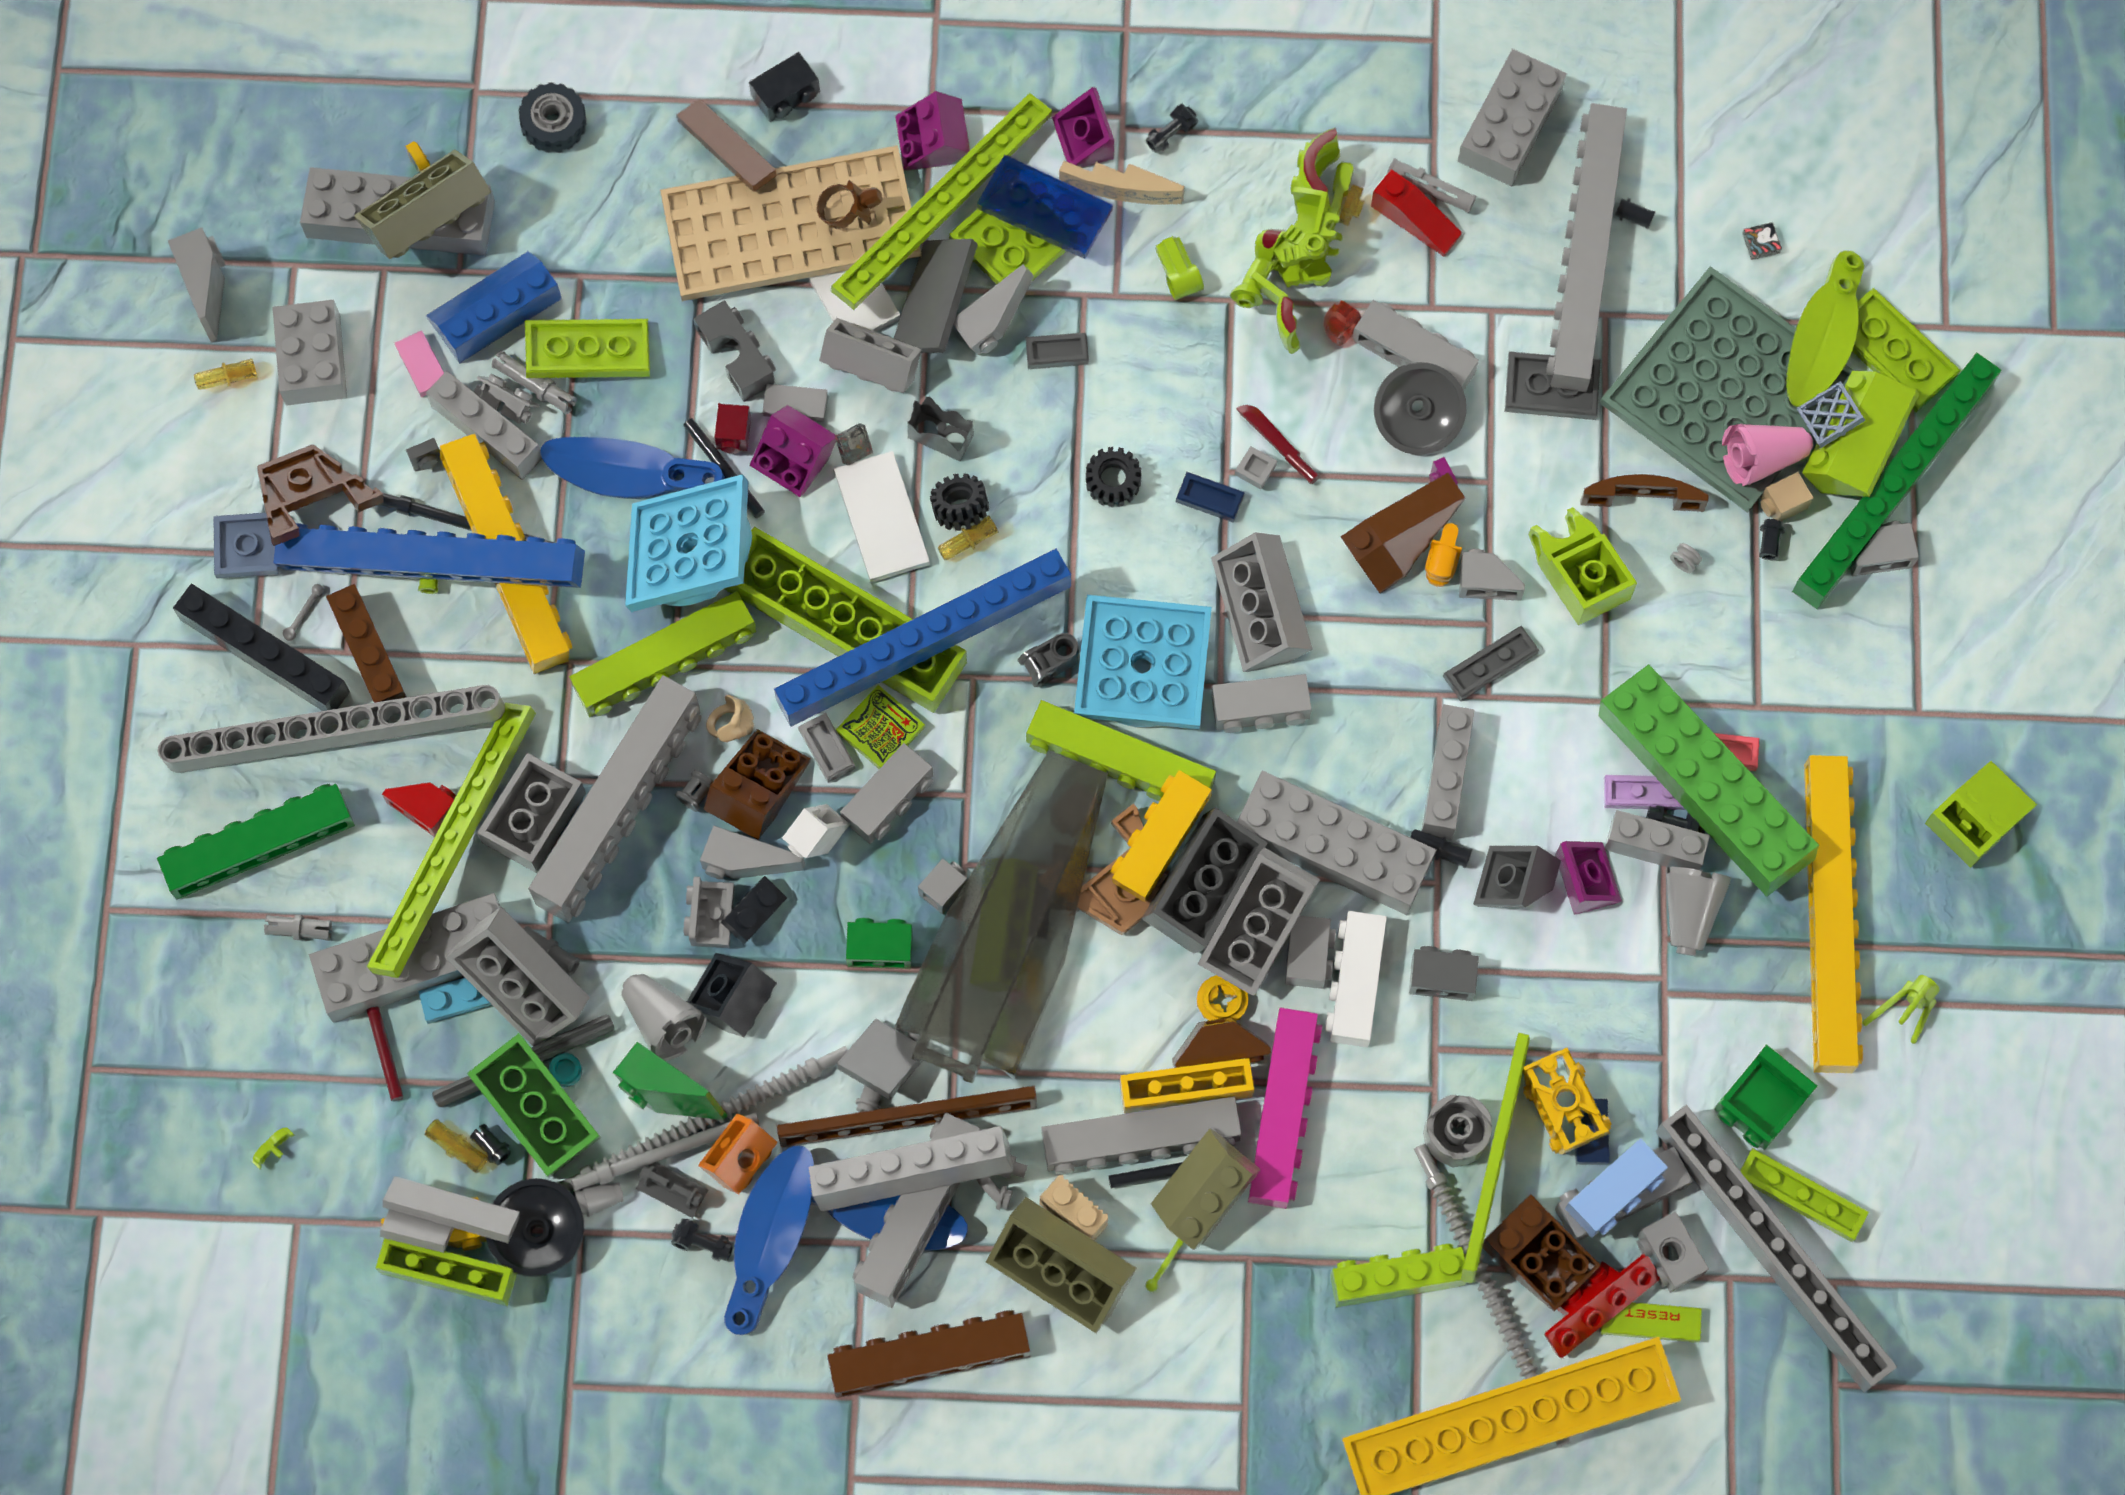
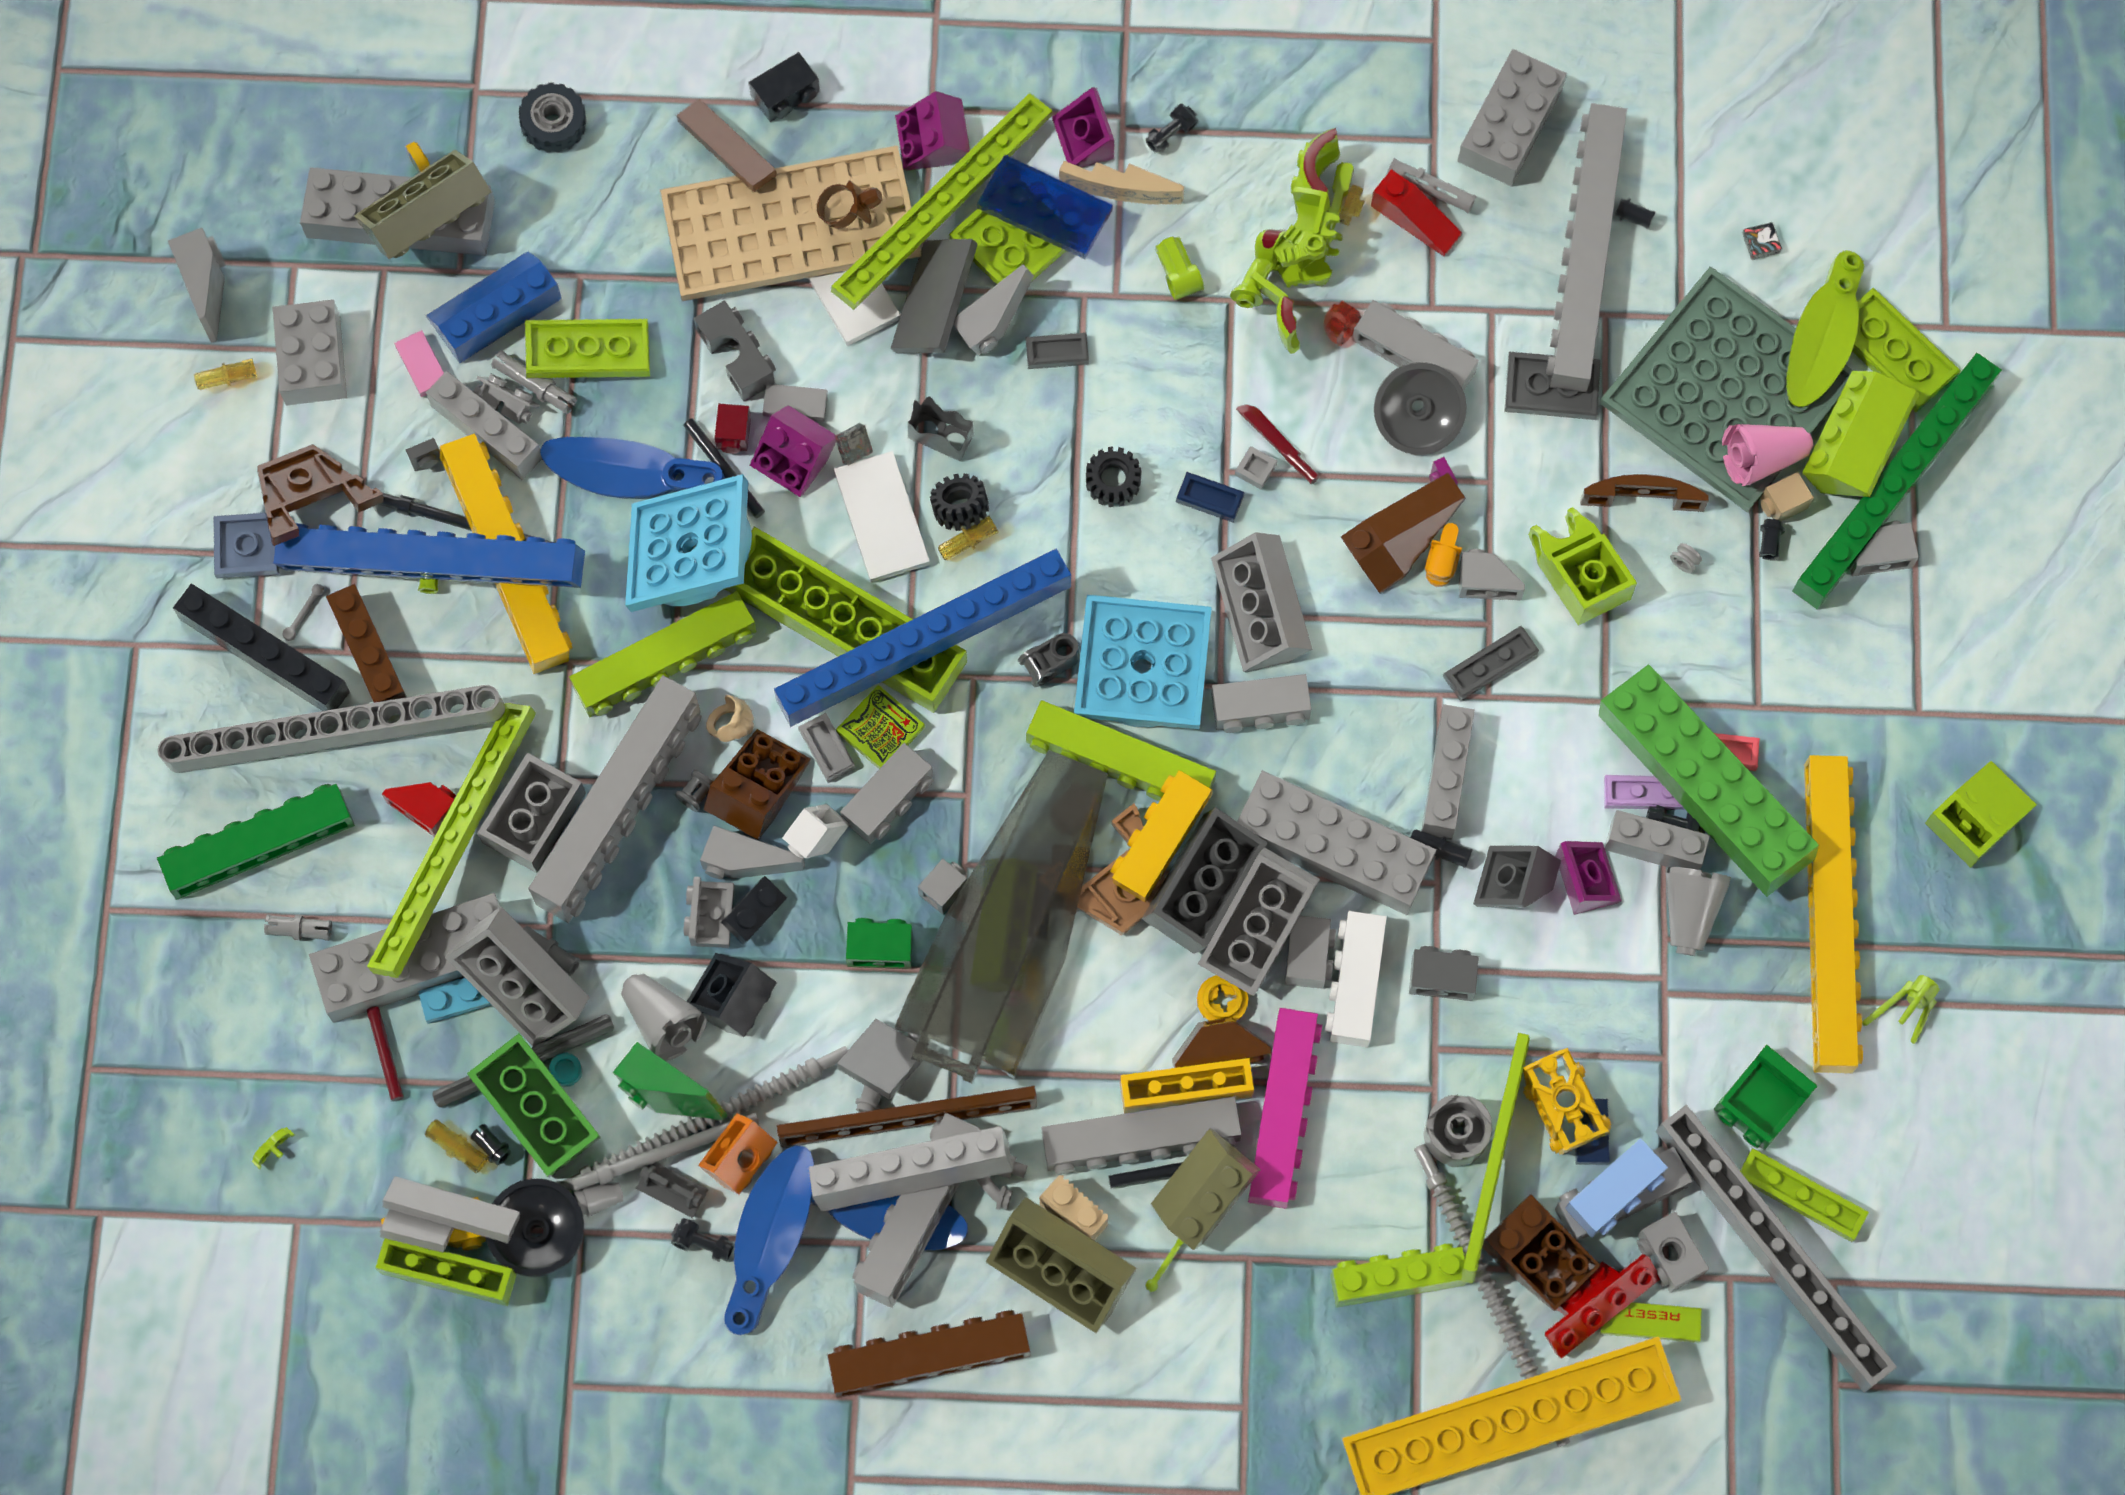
light grey brick [819,318,922,393] -> none
sand blue window [1796,381,1865,448] -> none

